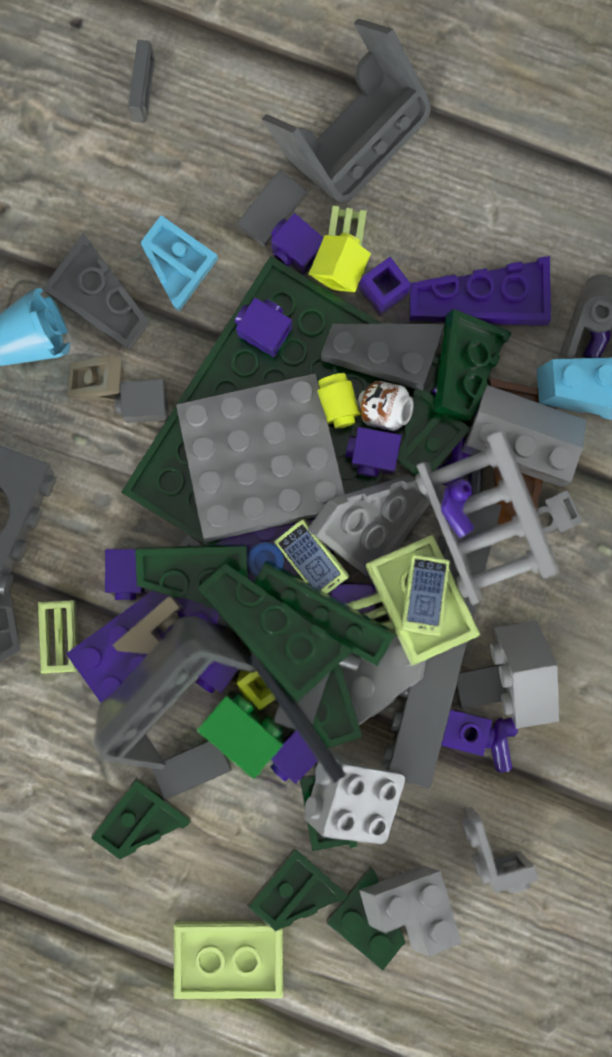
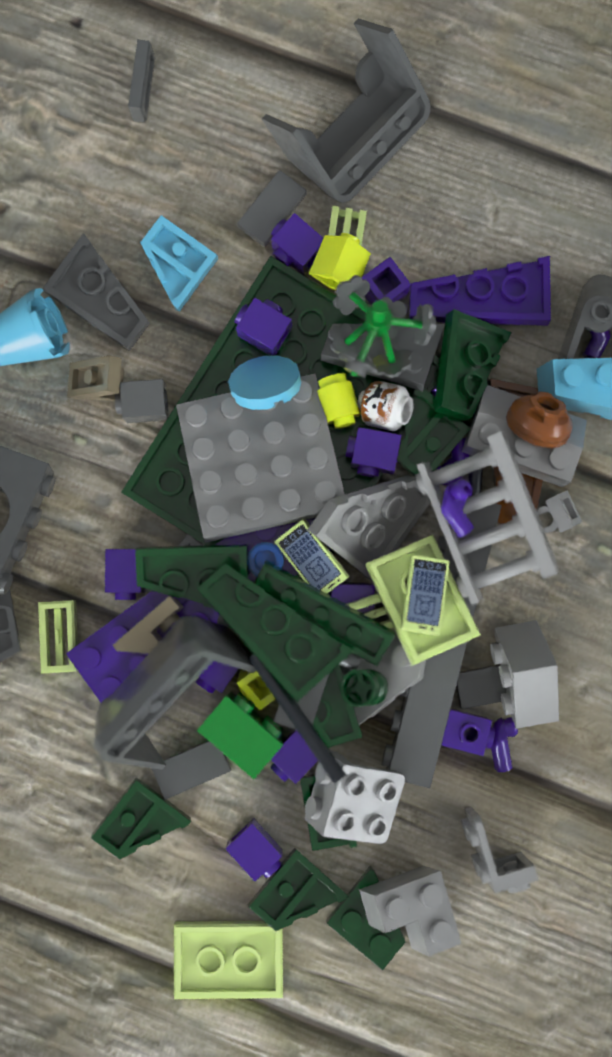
none -> dark purple brick [225,818,283,882]
none -> medium azure tile [228,356,301,410]
none -> dark grey plant [328,275,436,378]
none -> dark green wheel [341,669,388,707]
none -> dark orange piece [506,392,573,448]

